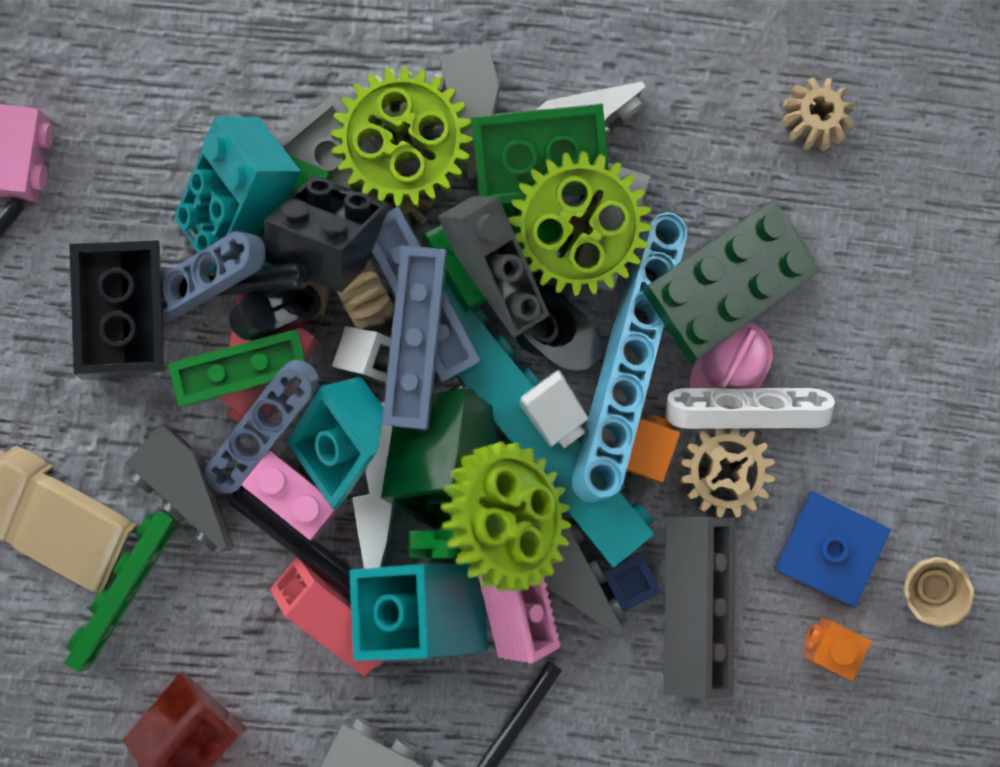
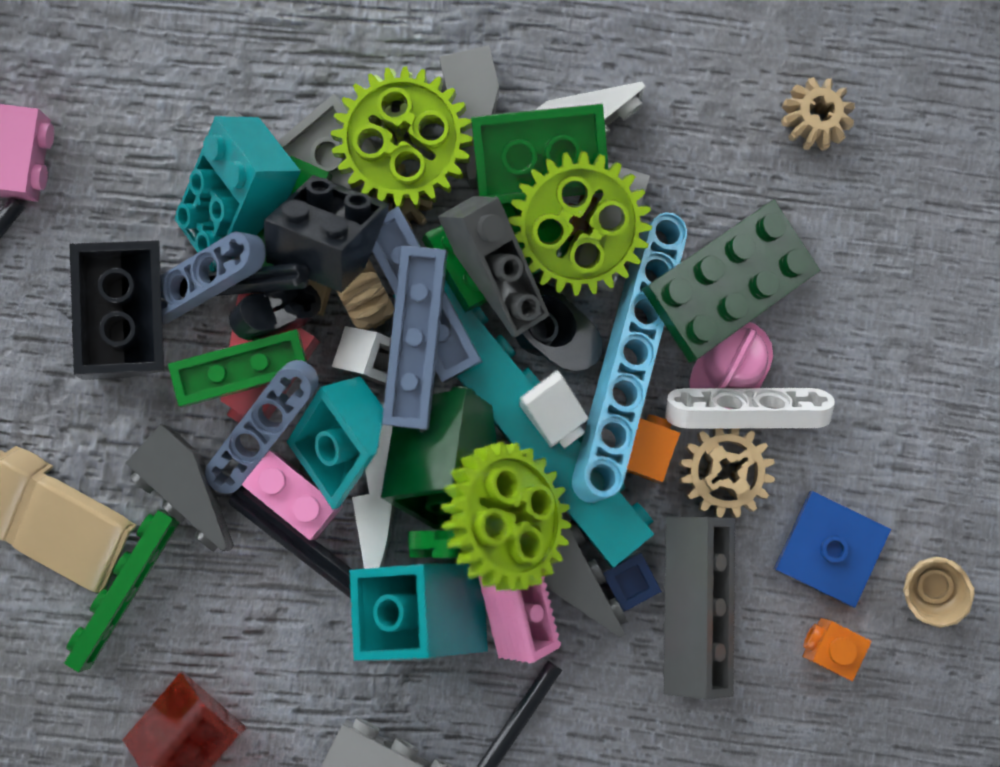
coral slope [269,557,385,677] -> none

